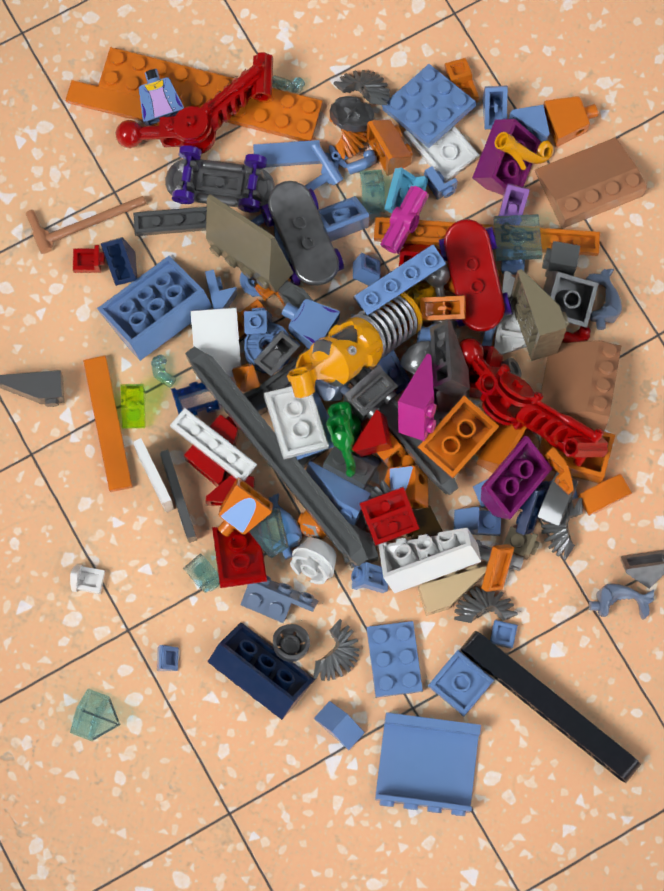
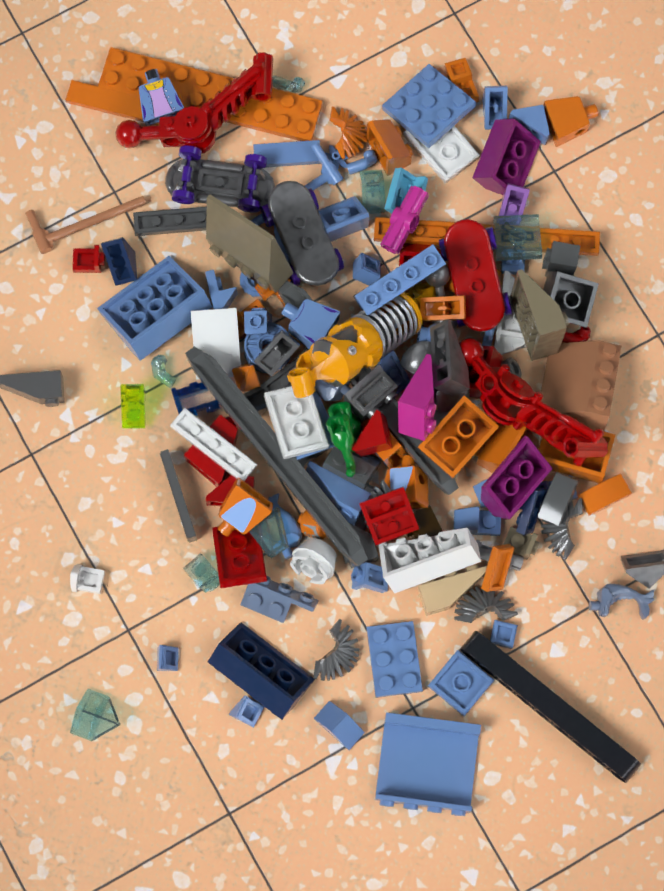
orange tile [83,355,133,492] -> none
white tile [133,438,174,513] -> none
flat silver helmet [273,624,310,662] -> none
flat silver tile [329,96,374,132] -> none
dark grey hair [333,70,390,106] -> none
medium blue bracket [424,166,458,200] -> none
light orange plant [495,132,553,170] -> none
nougat slope [535,137,647,229] -> none
orange slope [544,447,574,495] -> none
sand blue animal [586,269,622,330] -> none
none -> medium blue slope [229,696,264,728]

